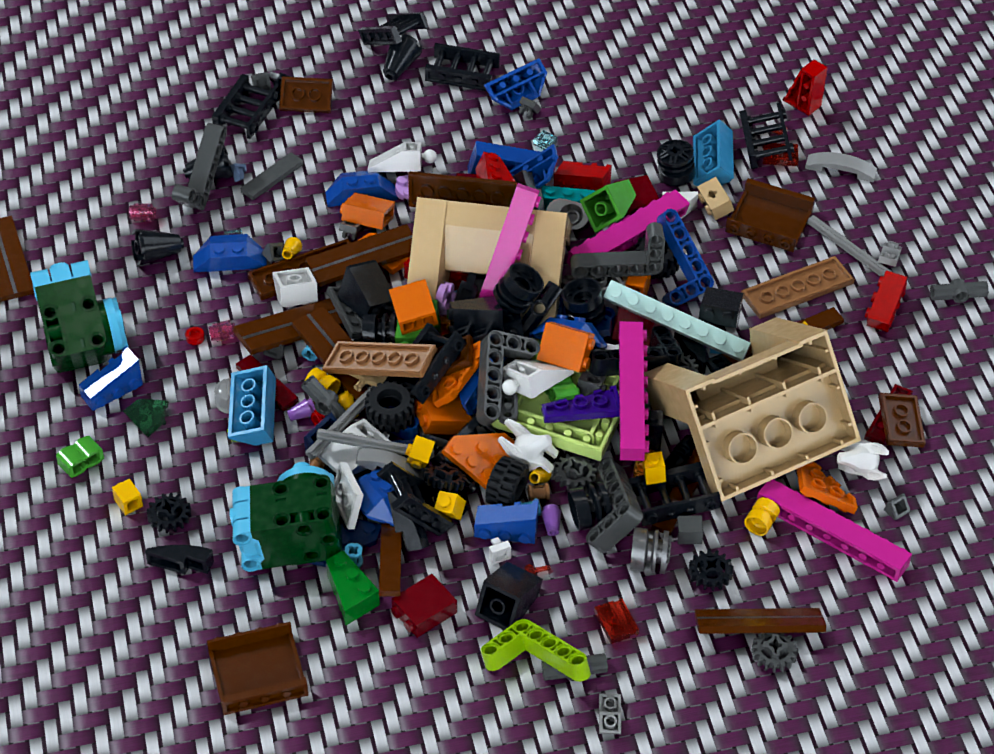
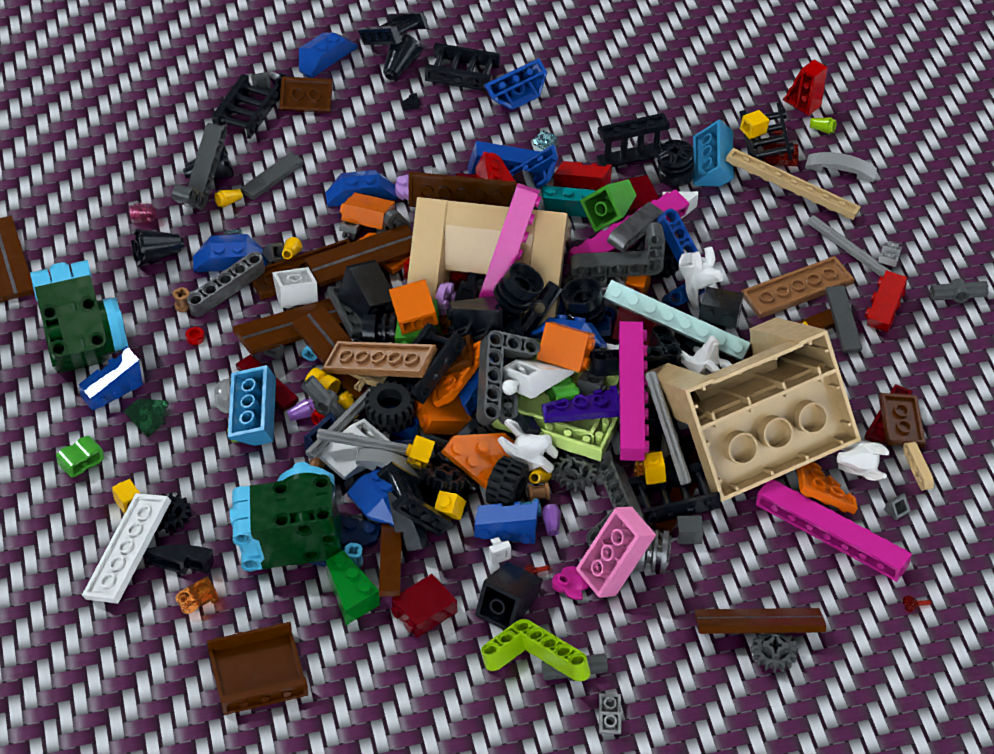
clear pink brick [208,320,235,342] -> none
sand blue tile [230,163,247,182] -> none
white tile [335,462,363,529] -> none
white slope [368,142,437,174] -> none
dark grey tile [519,96,541,119] -> none
light grey piece [547,198,589,230] -> none
black wheel [567,481,612,531] -> none
clear red plate [594,598,639,644] -> none
black gear [688,549,734,591] -> none
tan brick [697,177,734,221] -> none
reddish brown panel [725,178,815,252] -> none
yellow wheel [744,497,780,536] -> none
none -> white plate [82,493,171,604]
none -> medium nougat bush [173,287,190,312]
none -> clear orange leg [175,576,219,614]
none -> flat silver beam [187,252,265,317]
none -> yellow cone [214,189,242,207]
none -> blue wedge [299,32,358,78]
none -> dark grey plate [384,210,411,229]
none -> black tile [402,93,419,110]
none -> black tile [516,414,542,435]
none -> dark pink plate [552,566,590,600]
none -> bright pink brick [576,507,656,598]
none -> black fence [596,113,670,167]
none -> flat silver beam [607,202,664,252]
none -> light grey axle [646,371,691,485]
none -> white piece [679,246,723,309]
none -> white piece [680,336,732,375]
none -> tan plate [725,148,861,220]
none -> yellow brick [740,110,770,139]
none -> lime cone [810,117,836,134]
none -> dark grey tile [825,286,862,353]
none -> clear red hand [902,595,932,612]
none -> tan beam [903,442,934,491]

